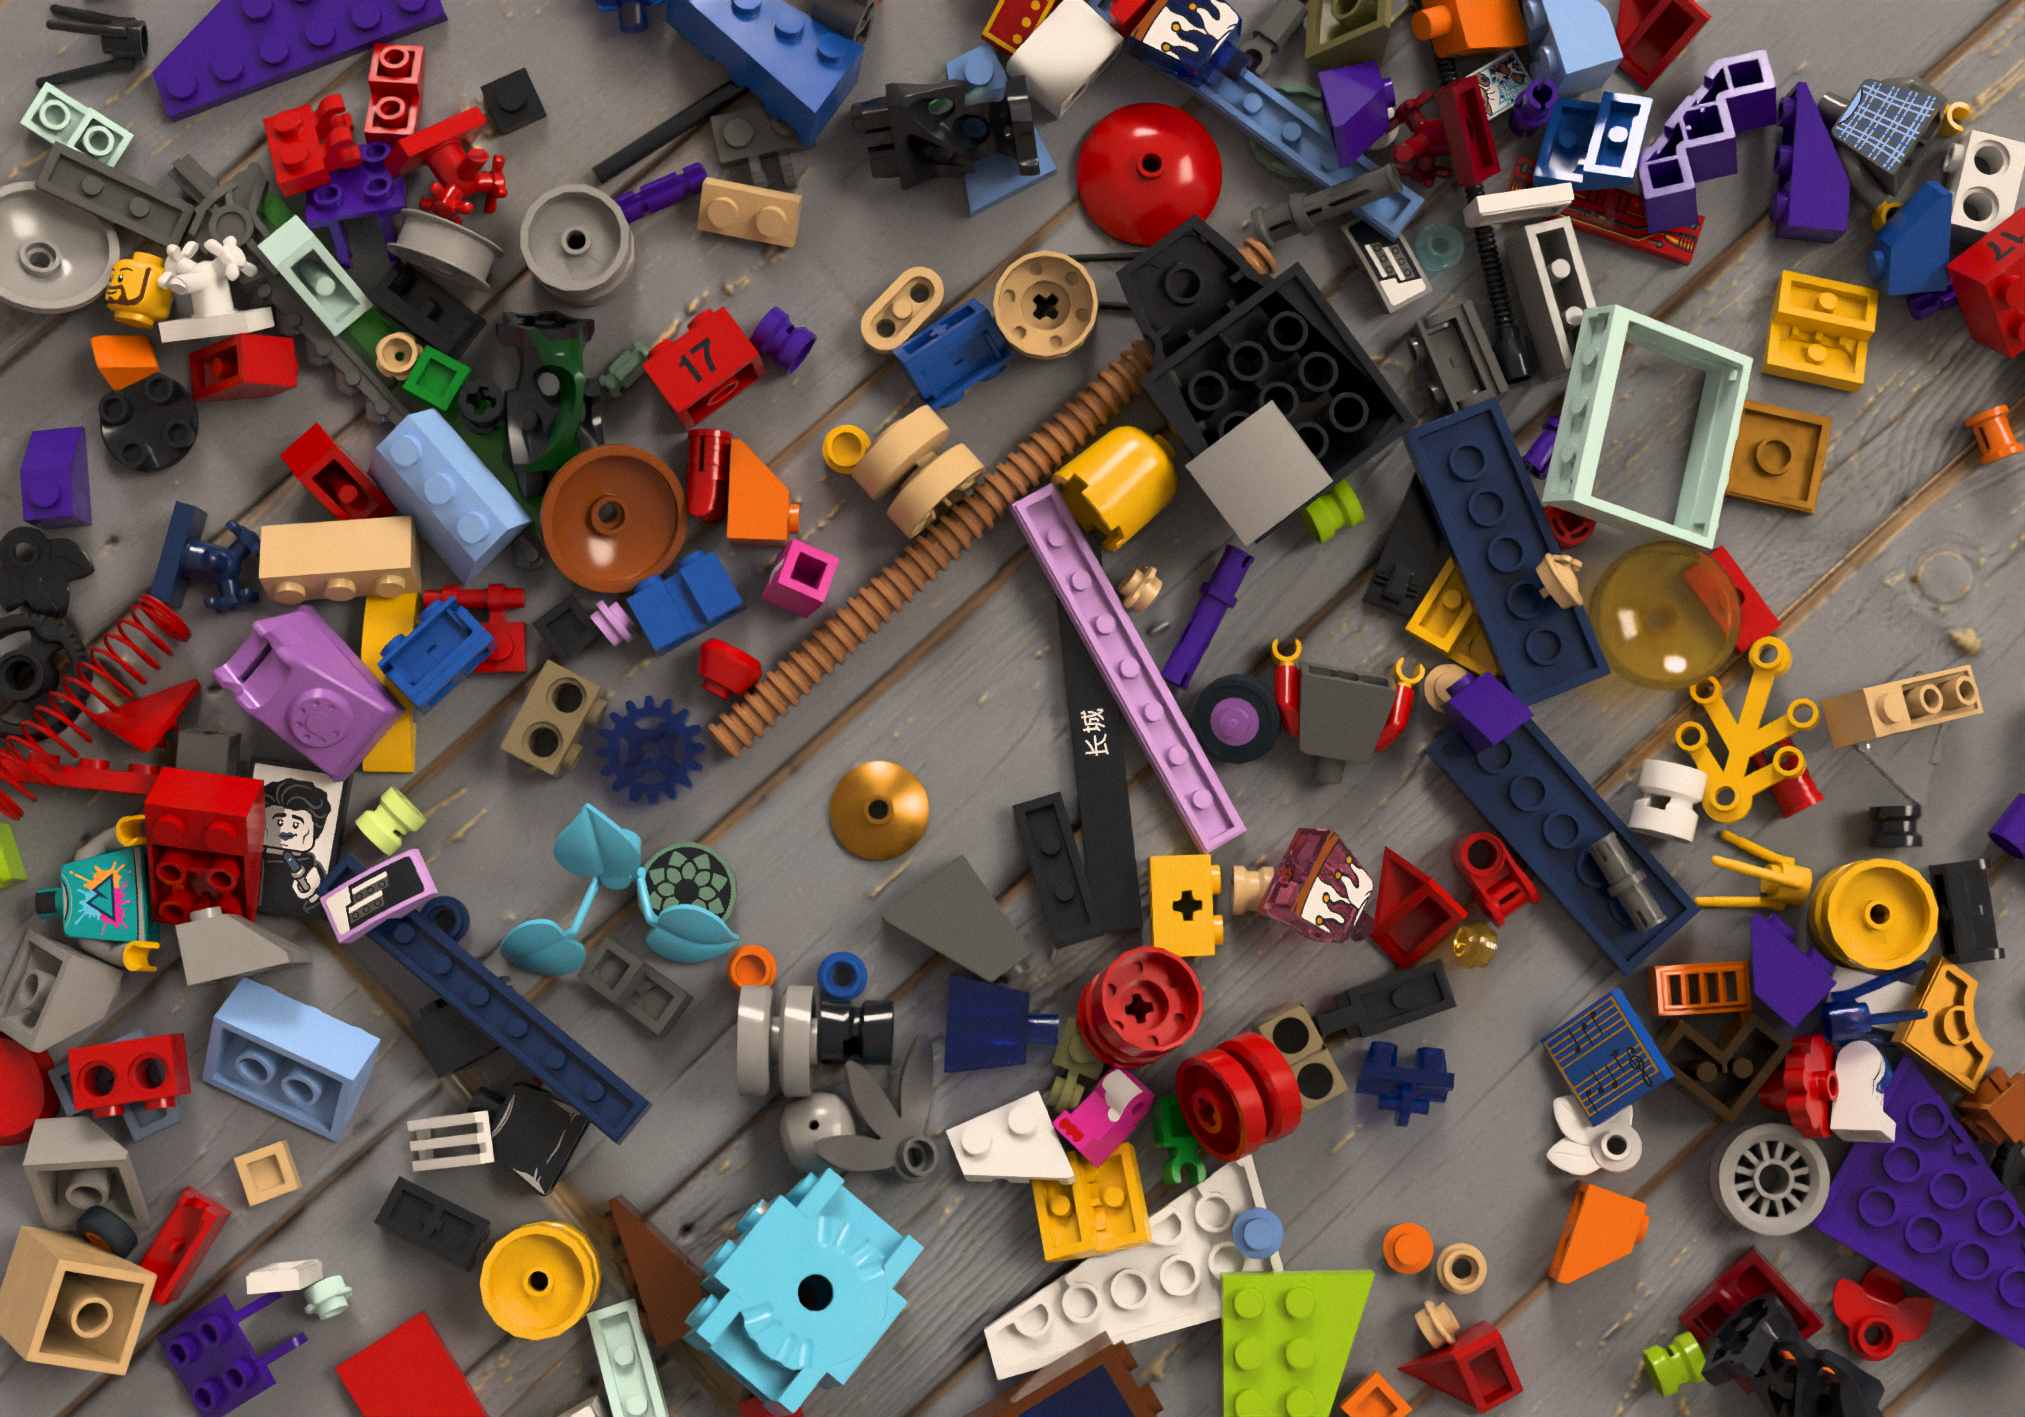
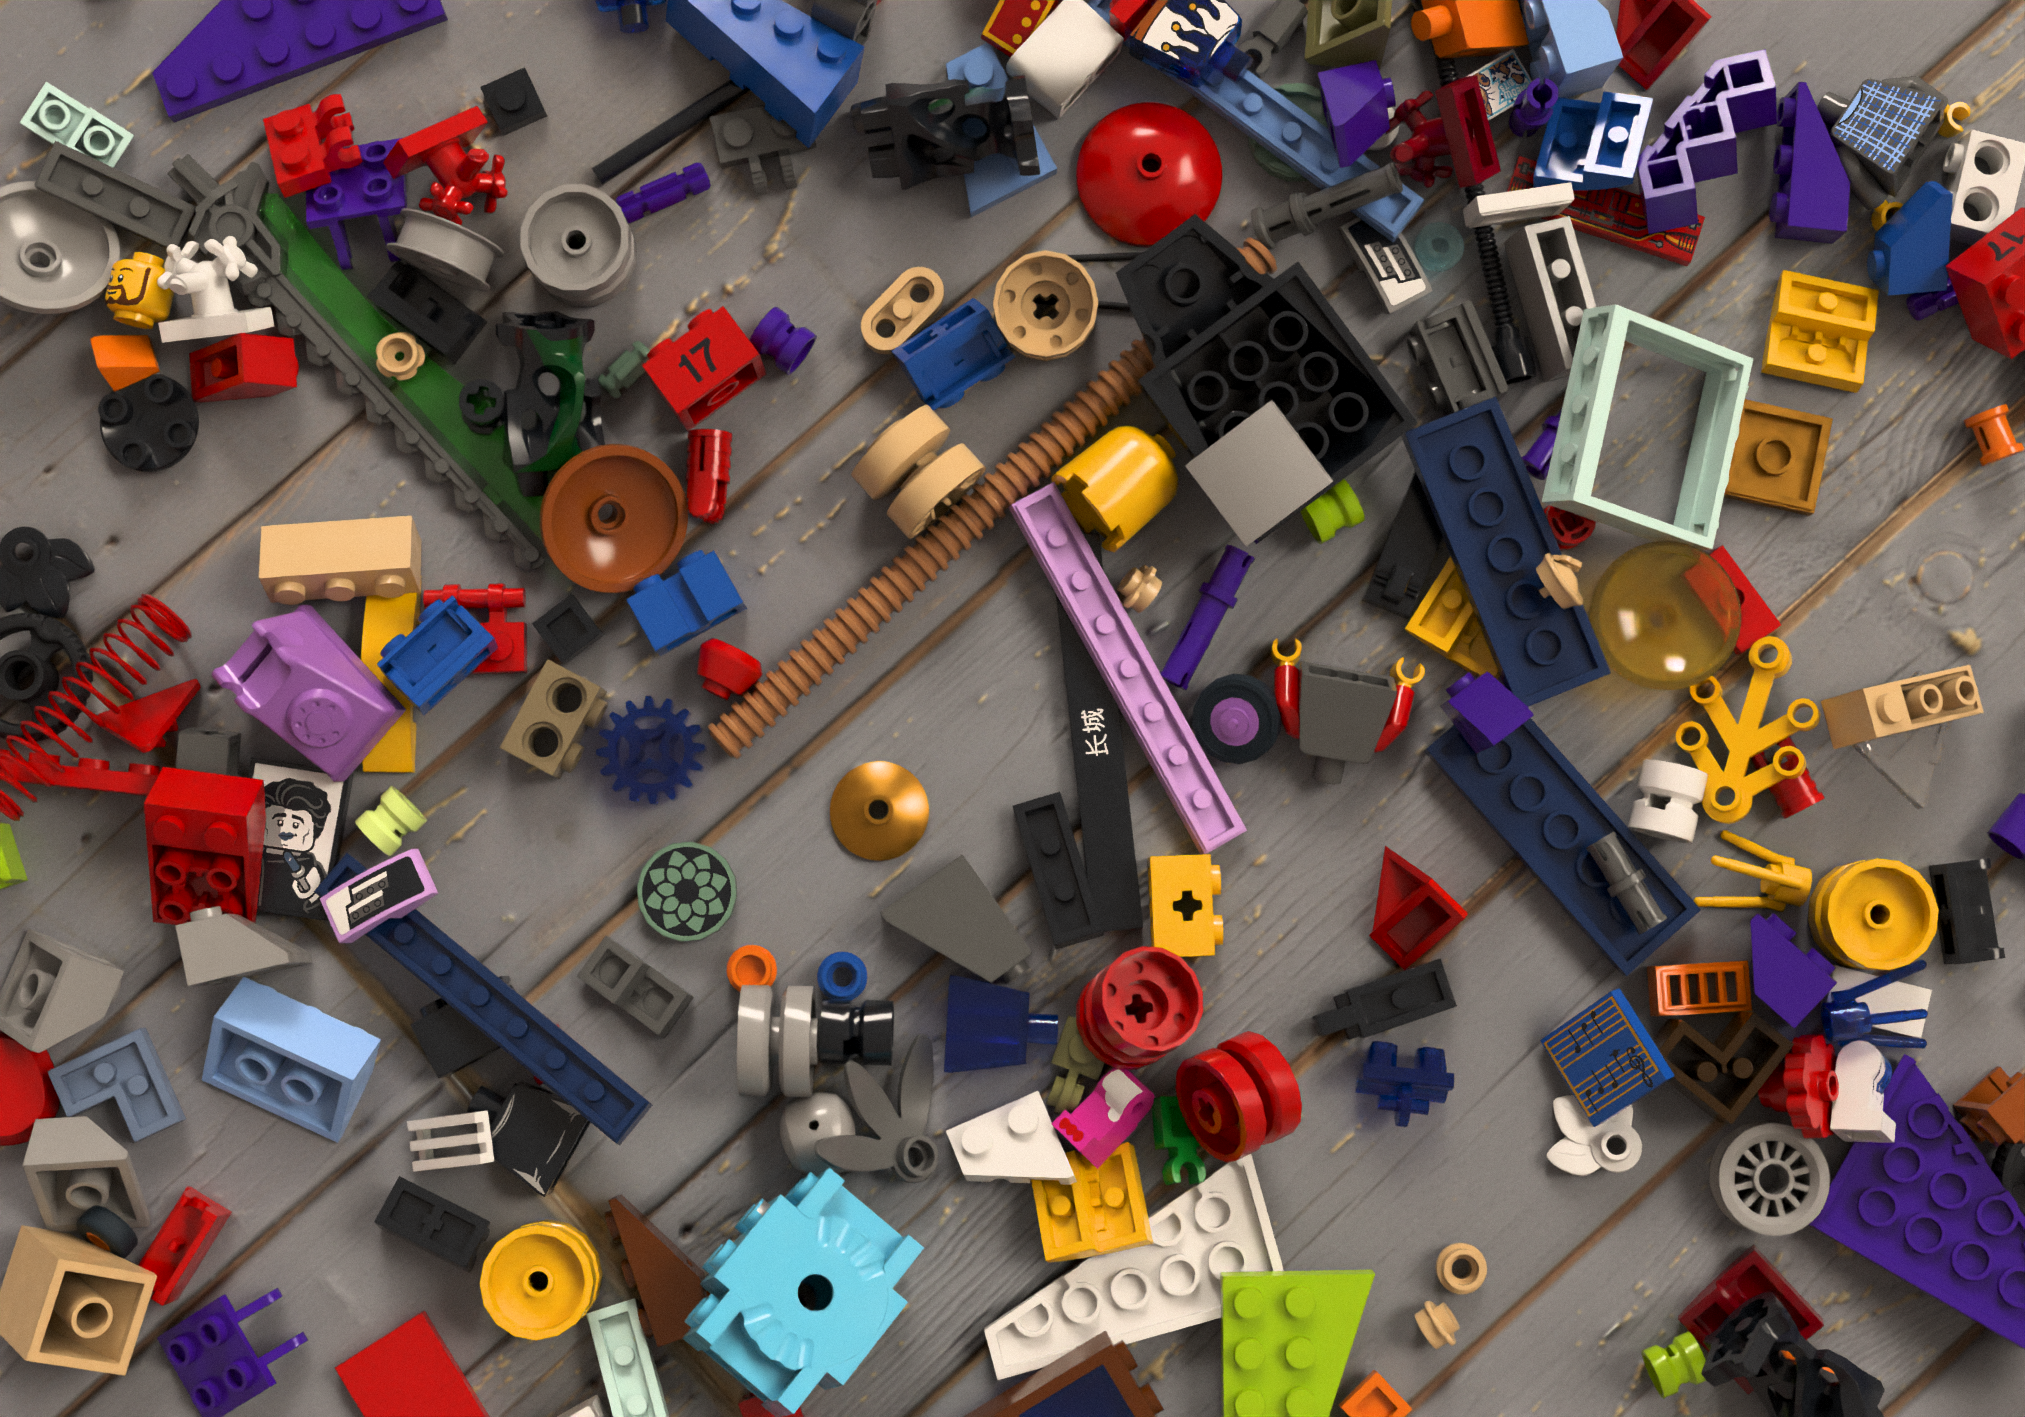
dark purple slope [20,426,92,530] -> none
torso [35,814,160,972] -> none
black plant [36,4,149,87] -> none
red brick [67,1033,191,1118] -> none
dark blue piece [150,501,261,613] -> none
tan plate [233,1140,303,1206] -> none
white tile [246,1259,323,1294] -> none
light aqua slope [257,215,373,337] -> none
red slope [280,422,397,521] -> none
light aqua plate [303,1275,353,1320] -> none
red slope [364,43,425,146] -> none
light blue slope [367,408,533,585] -> none
green plate [402,345,473,415] -> none
dark blue plate [420,896,470,943] -> none
medium azure plant [500,803,740,976] -> none
lavender plate [590,600,635,647] -> none
tan plate [697,177,803,248] -> none
orange slope [727,439,801,547] -> none
dark pink brick [761,538,840,619] -> none
yellow plate [822,425,871,475] -> none
tan wheel [1230,866,1274,916] -> none
medium blue plate [1232,1207,1284,1259] -> none
dark tan piece [1251,1002,1349,1114] -> none
clear pink torso [1257,828,1374,944] -> none
orange plate [1382,1222,1434,1274] -> none
red slope [1397,1320,1524,1415] -> none
tan plate [1423,664,1467,714] -> none
red piece [1452,832,1540,929] -> none
clear yellow plate [1453,919,1497,969] -> none
orange slope [1547,1180,1649,1284] -> none
red plate [1832,1265,1934,1361] -> none
black wheel [1869,806,1923,848] -> none
pearl gold tile [1890,956,1994,1095] -> none

